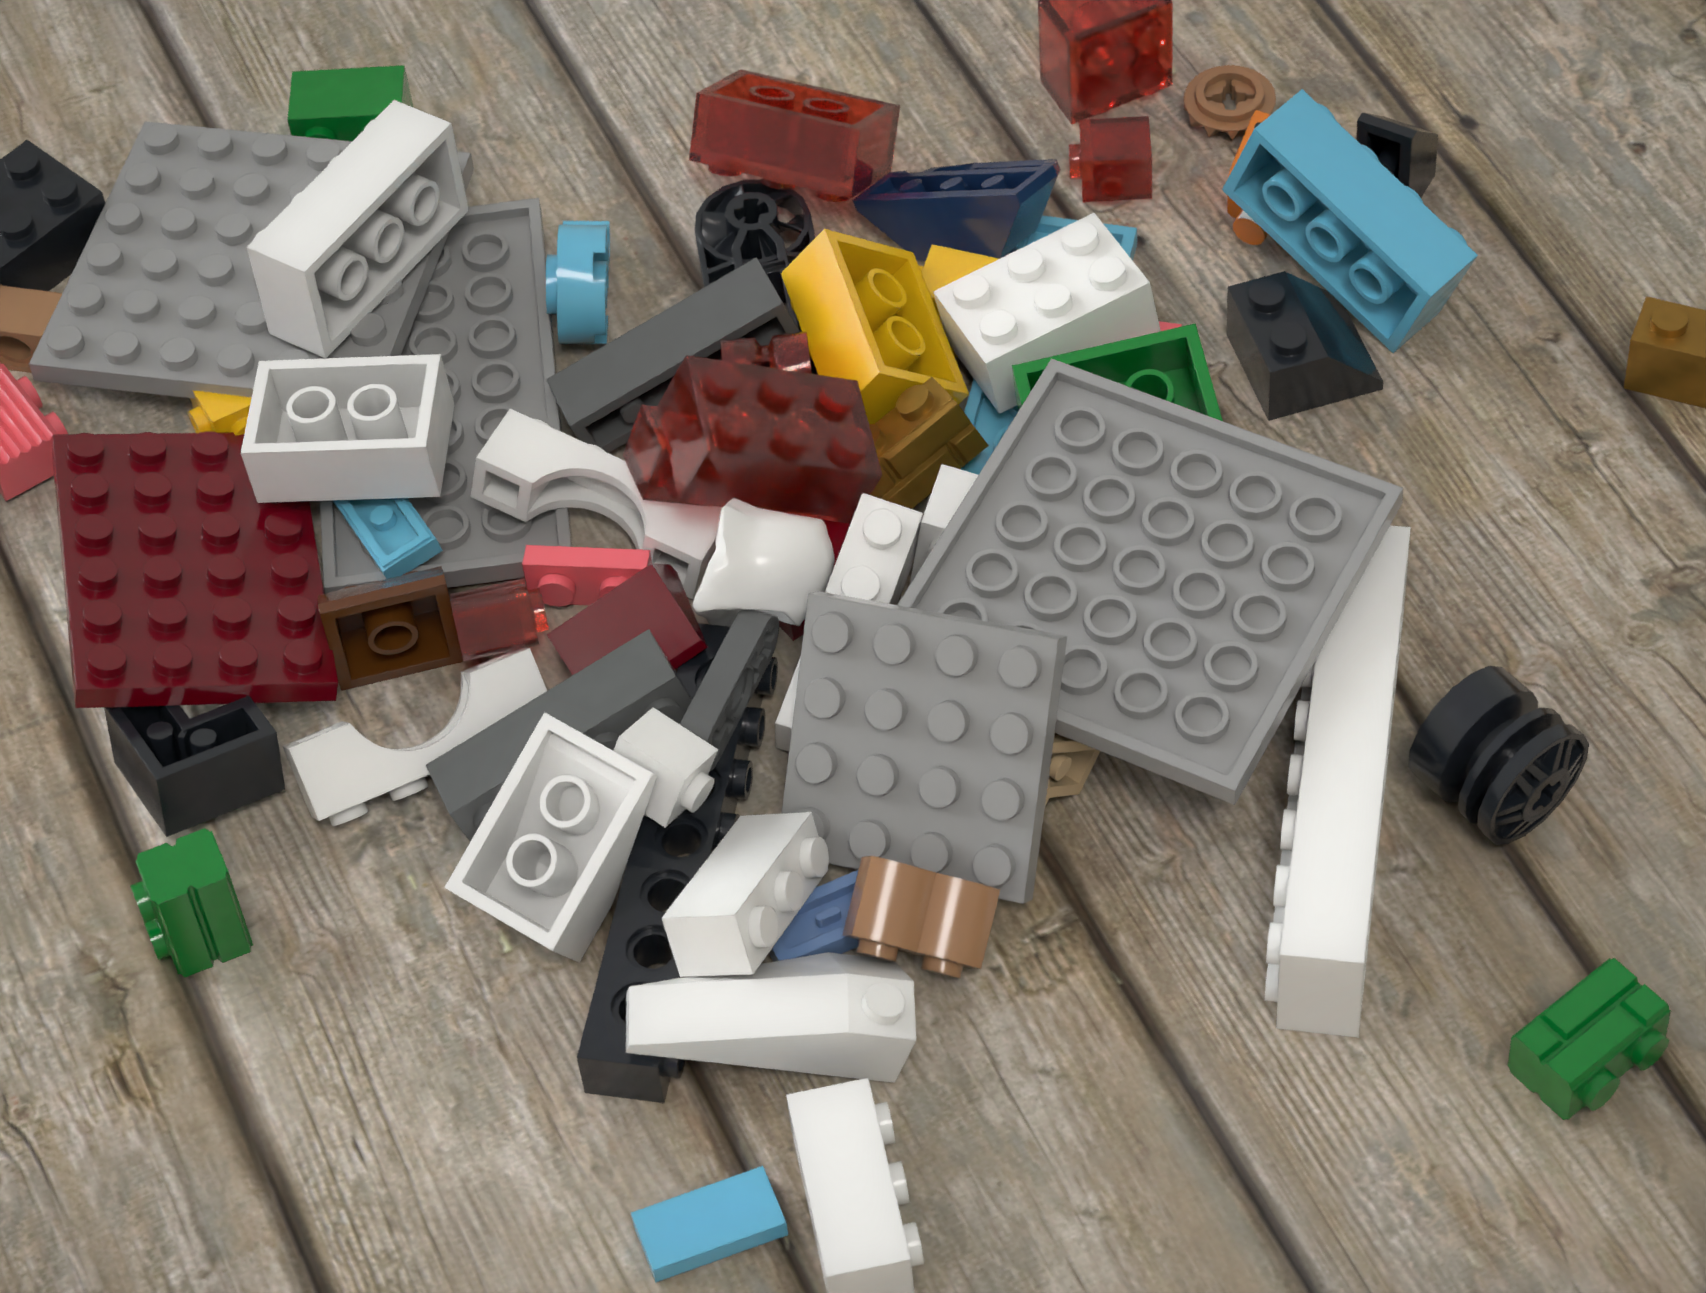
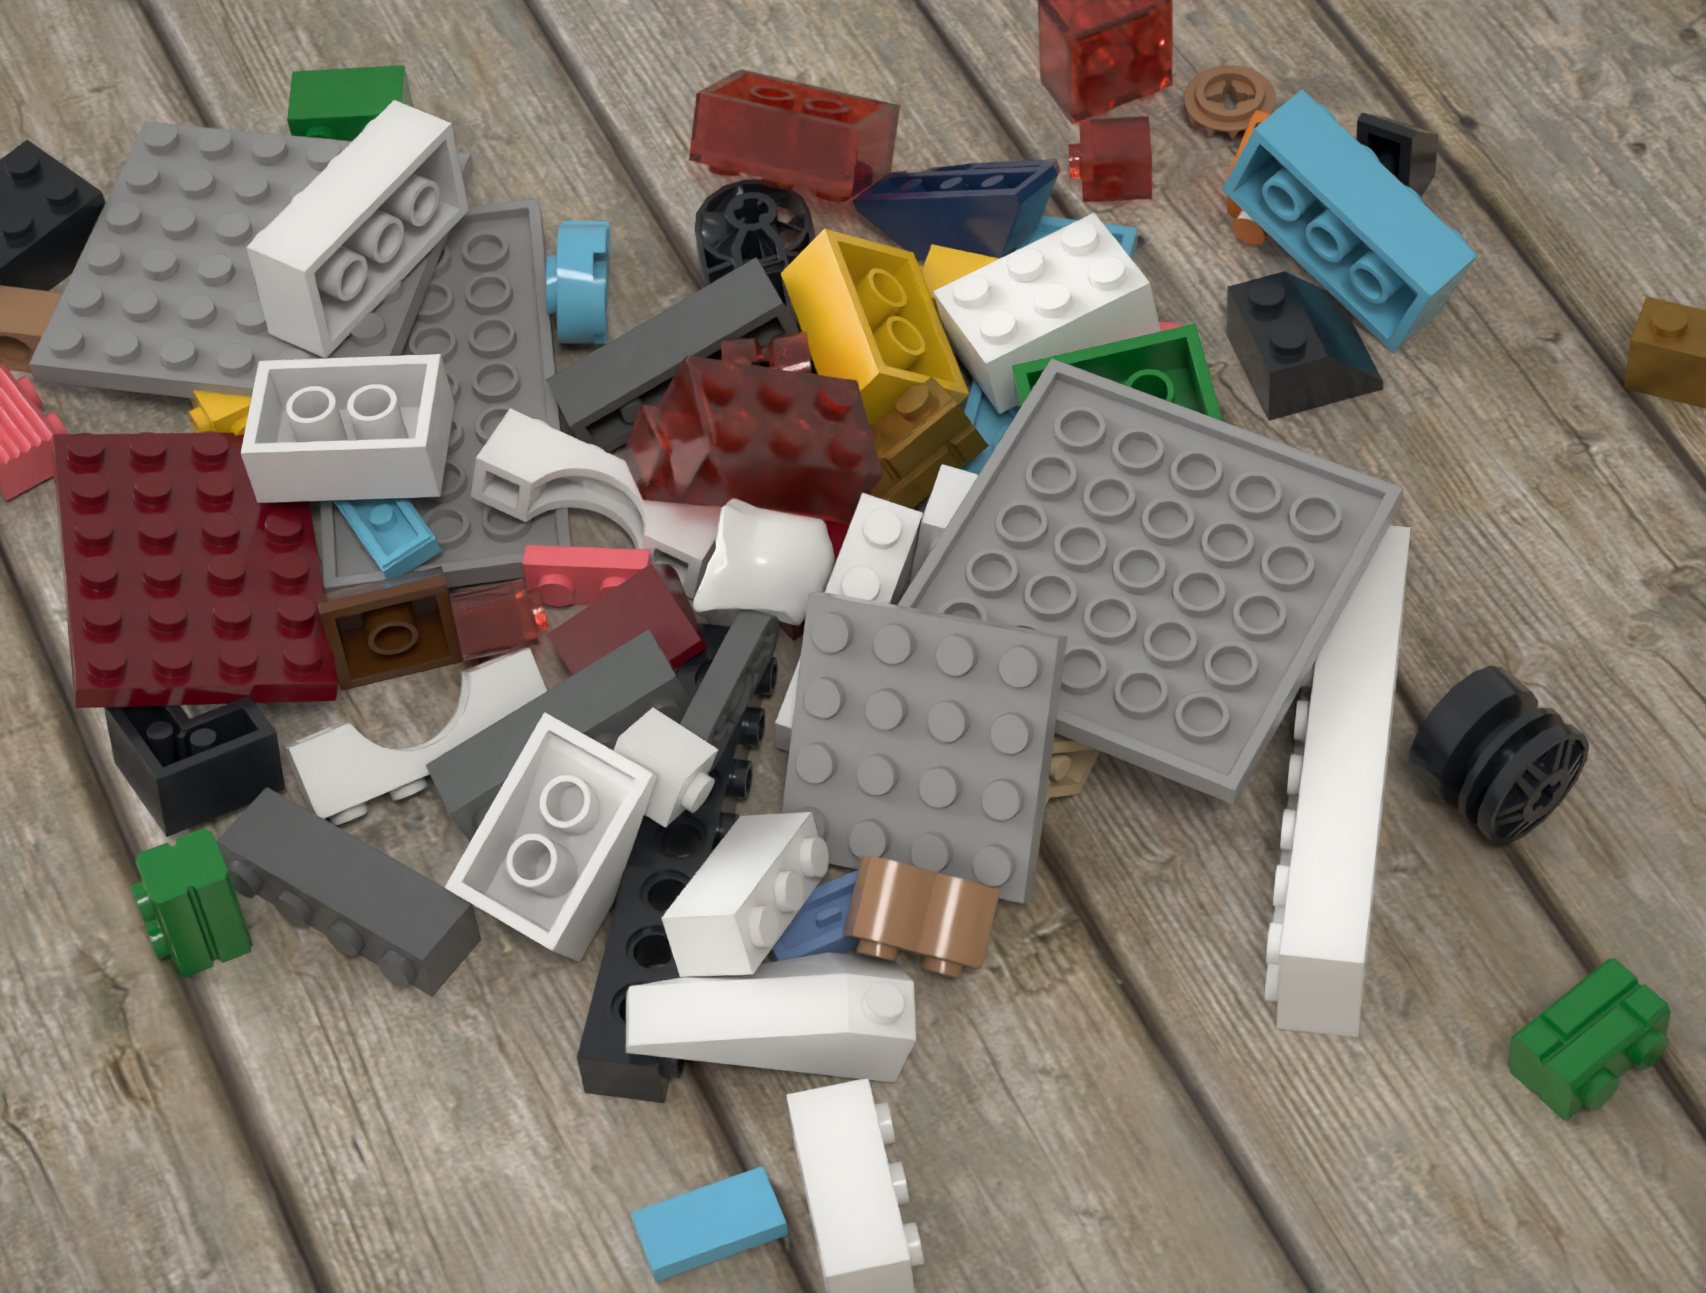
none -> dark grey brick [216,787,481,997]

